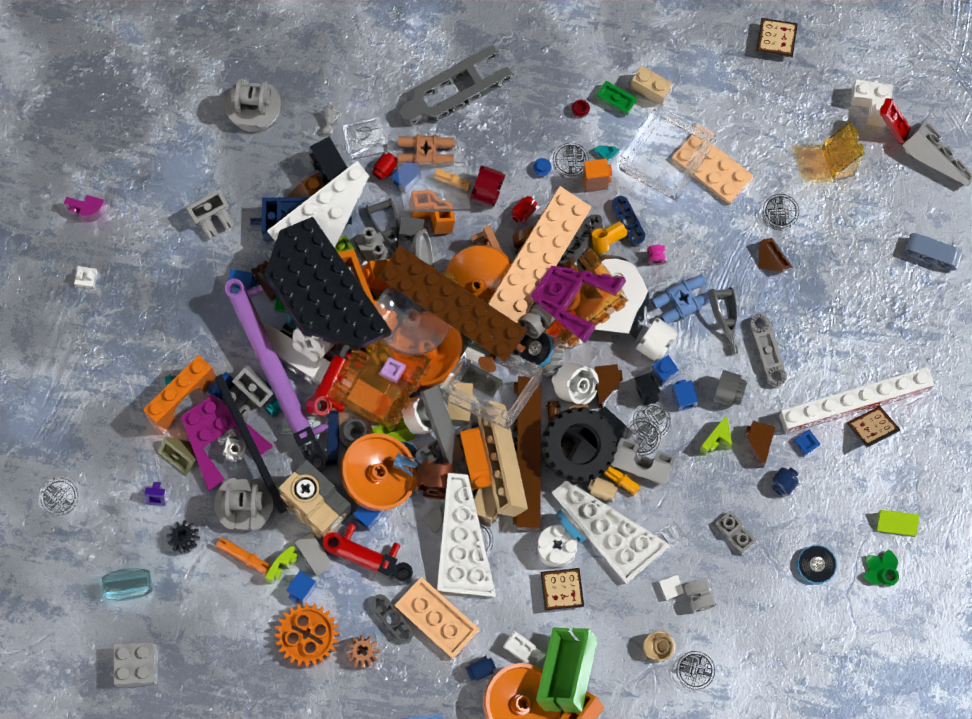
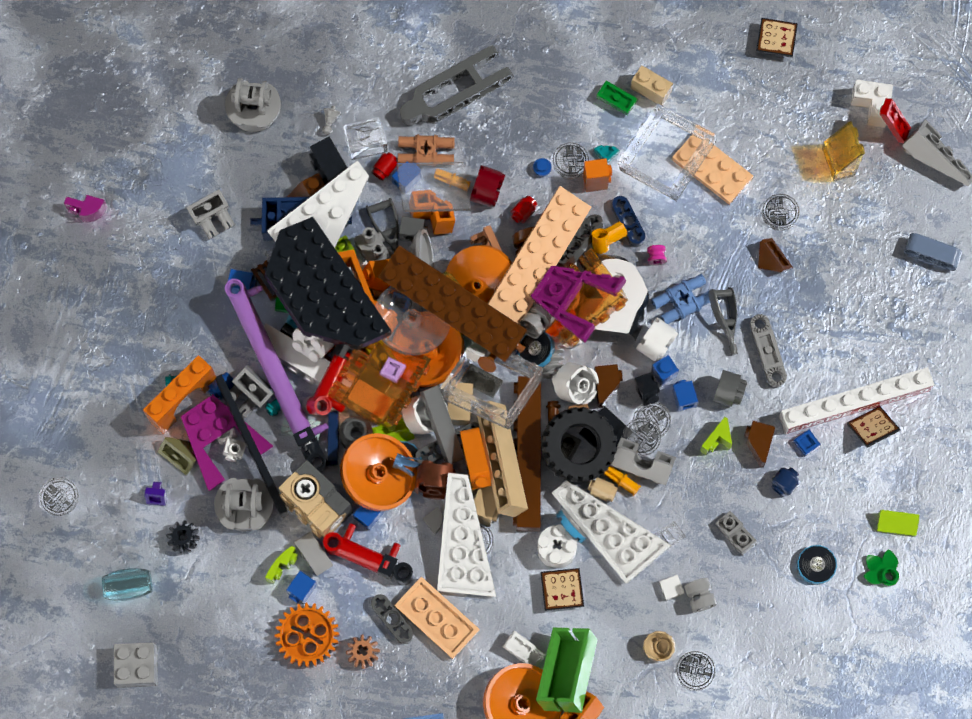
white tile [74,266,98,289] -> none
orange pin [215,537,272,576] -> none
dark blue brick [465,655,496,681] -> none
dark red plate [571,99,590,118] -> none

